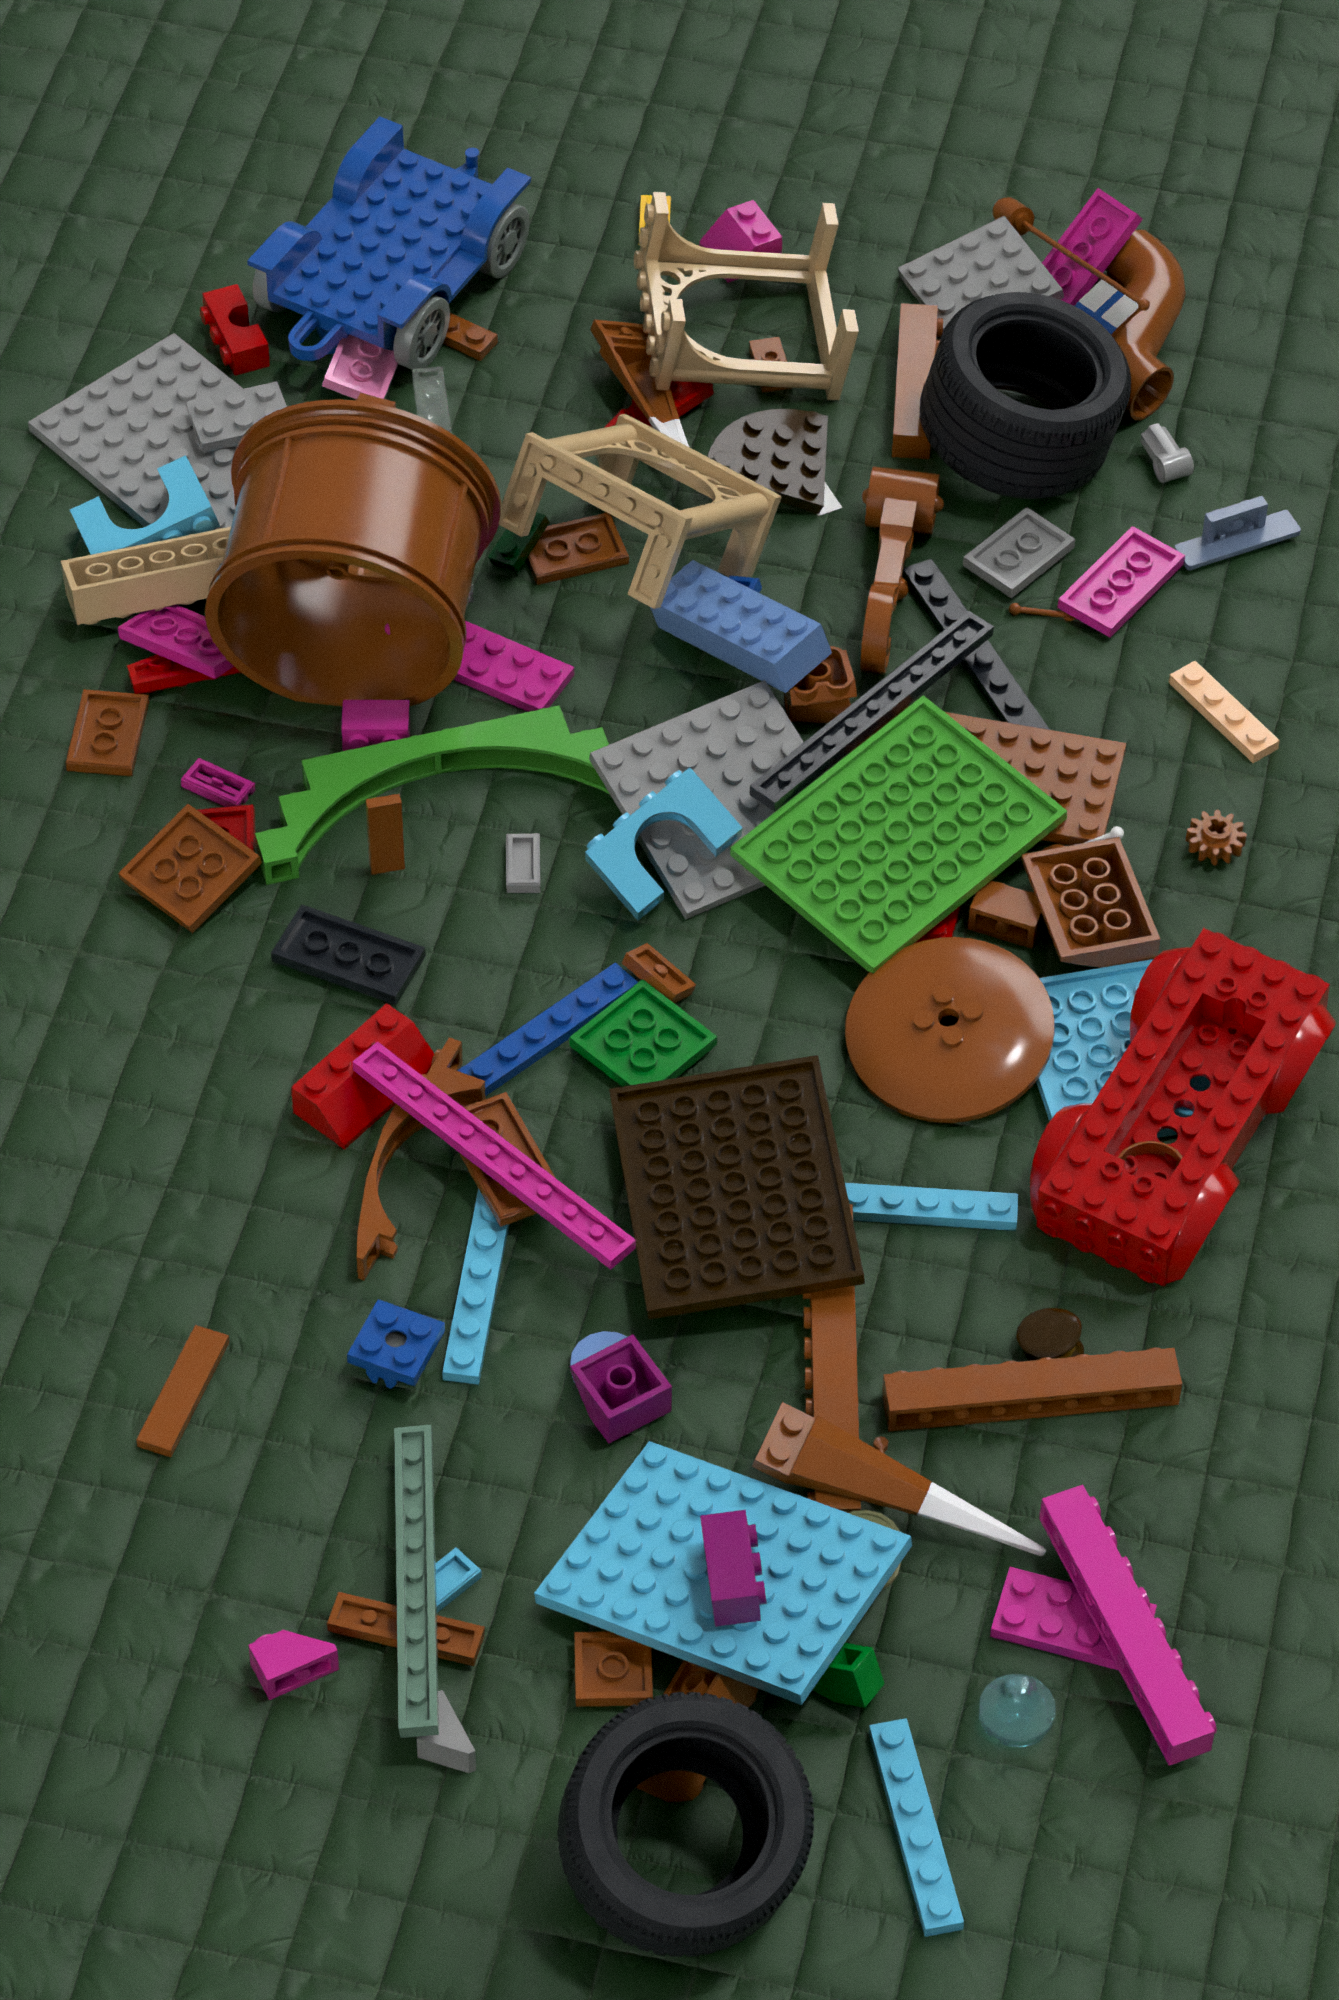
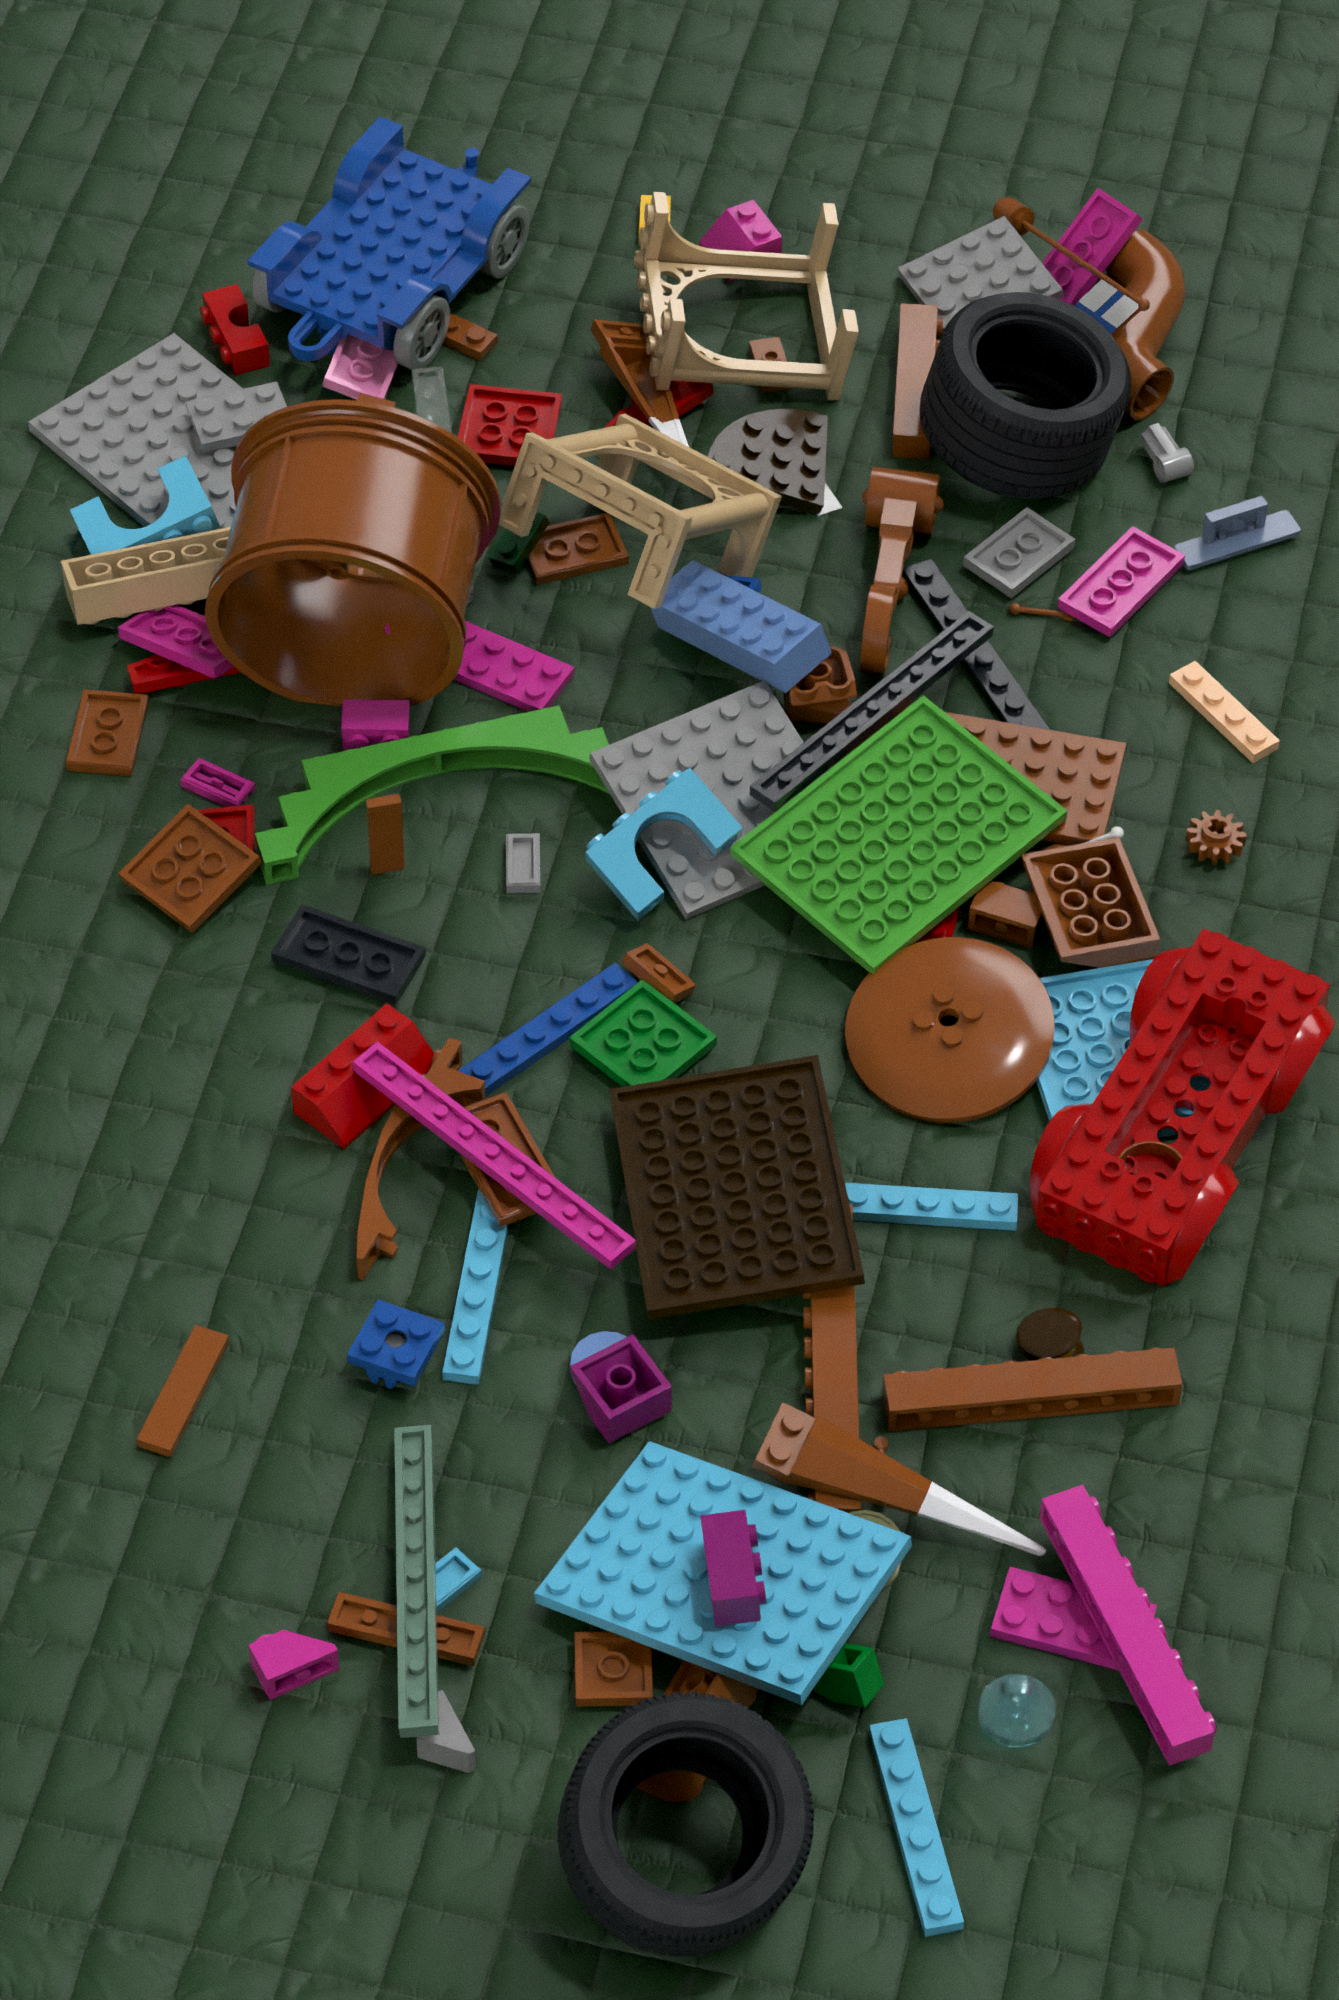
none -> red plate [458,384,562,466]

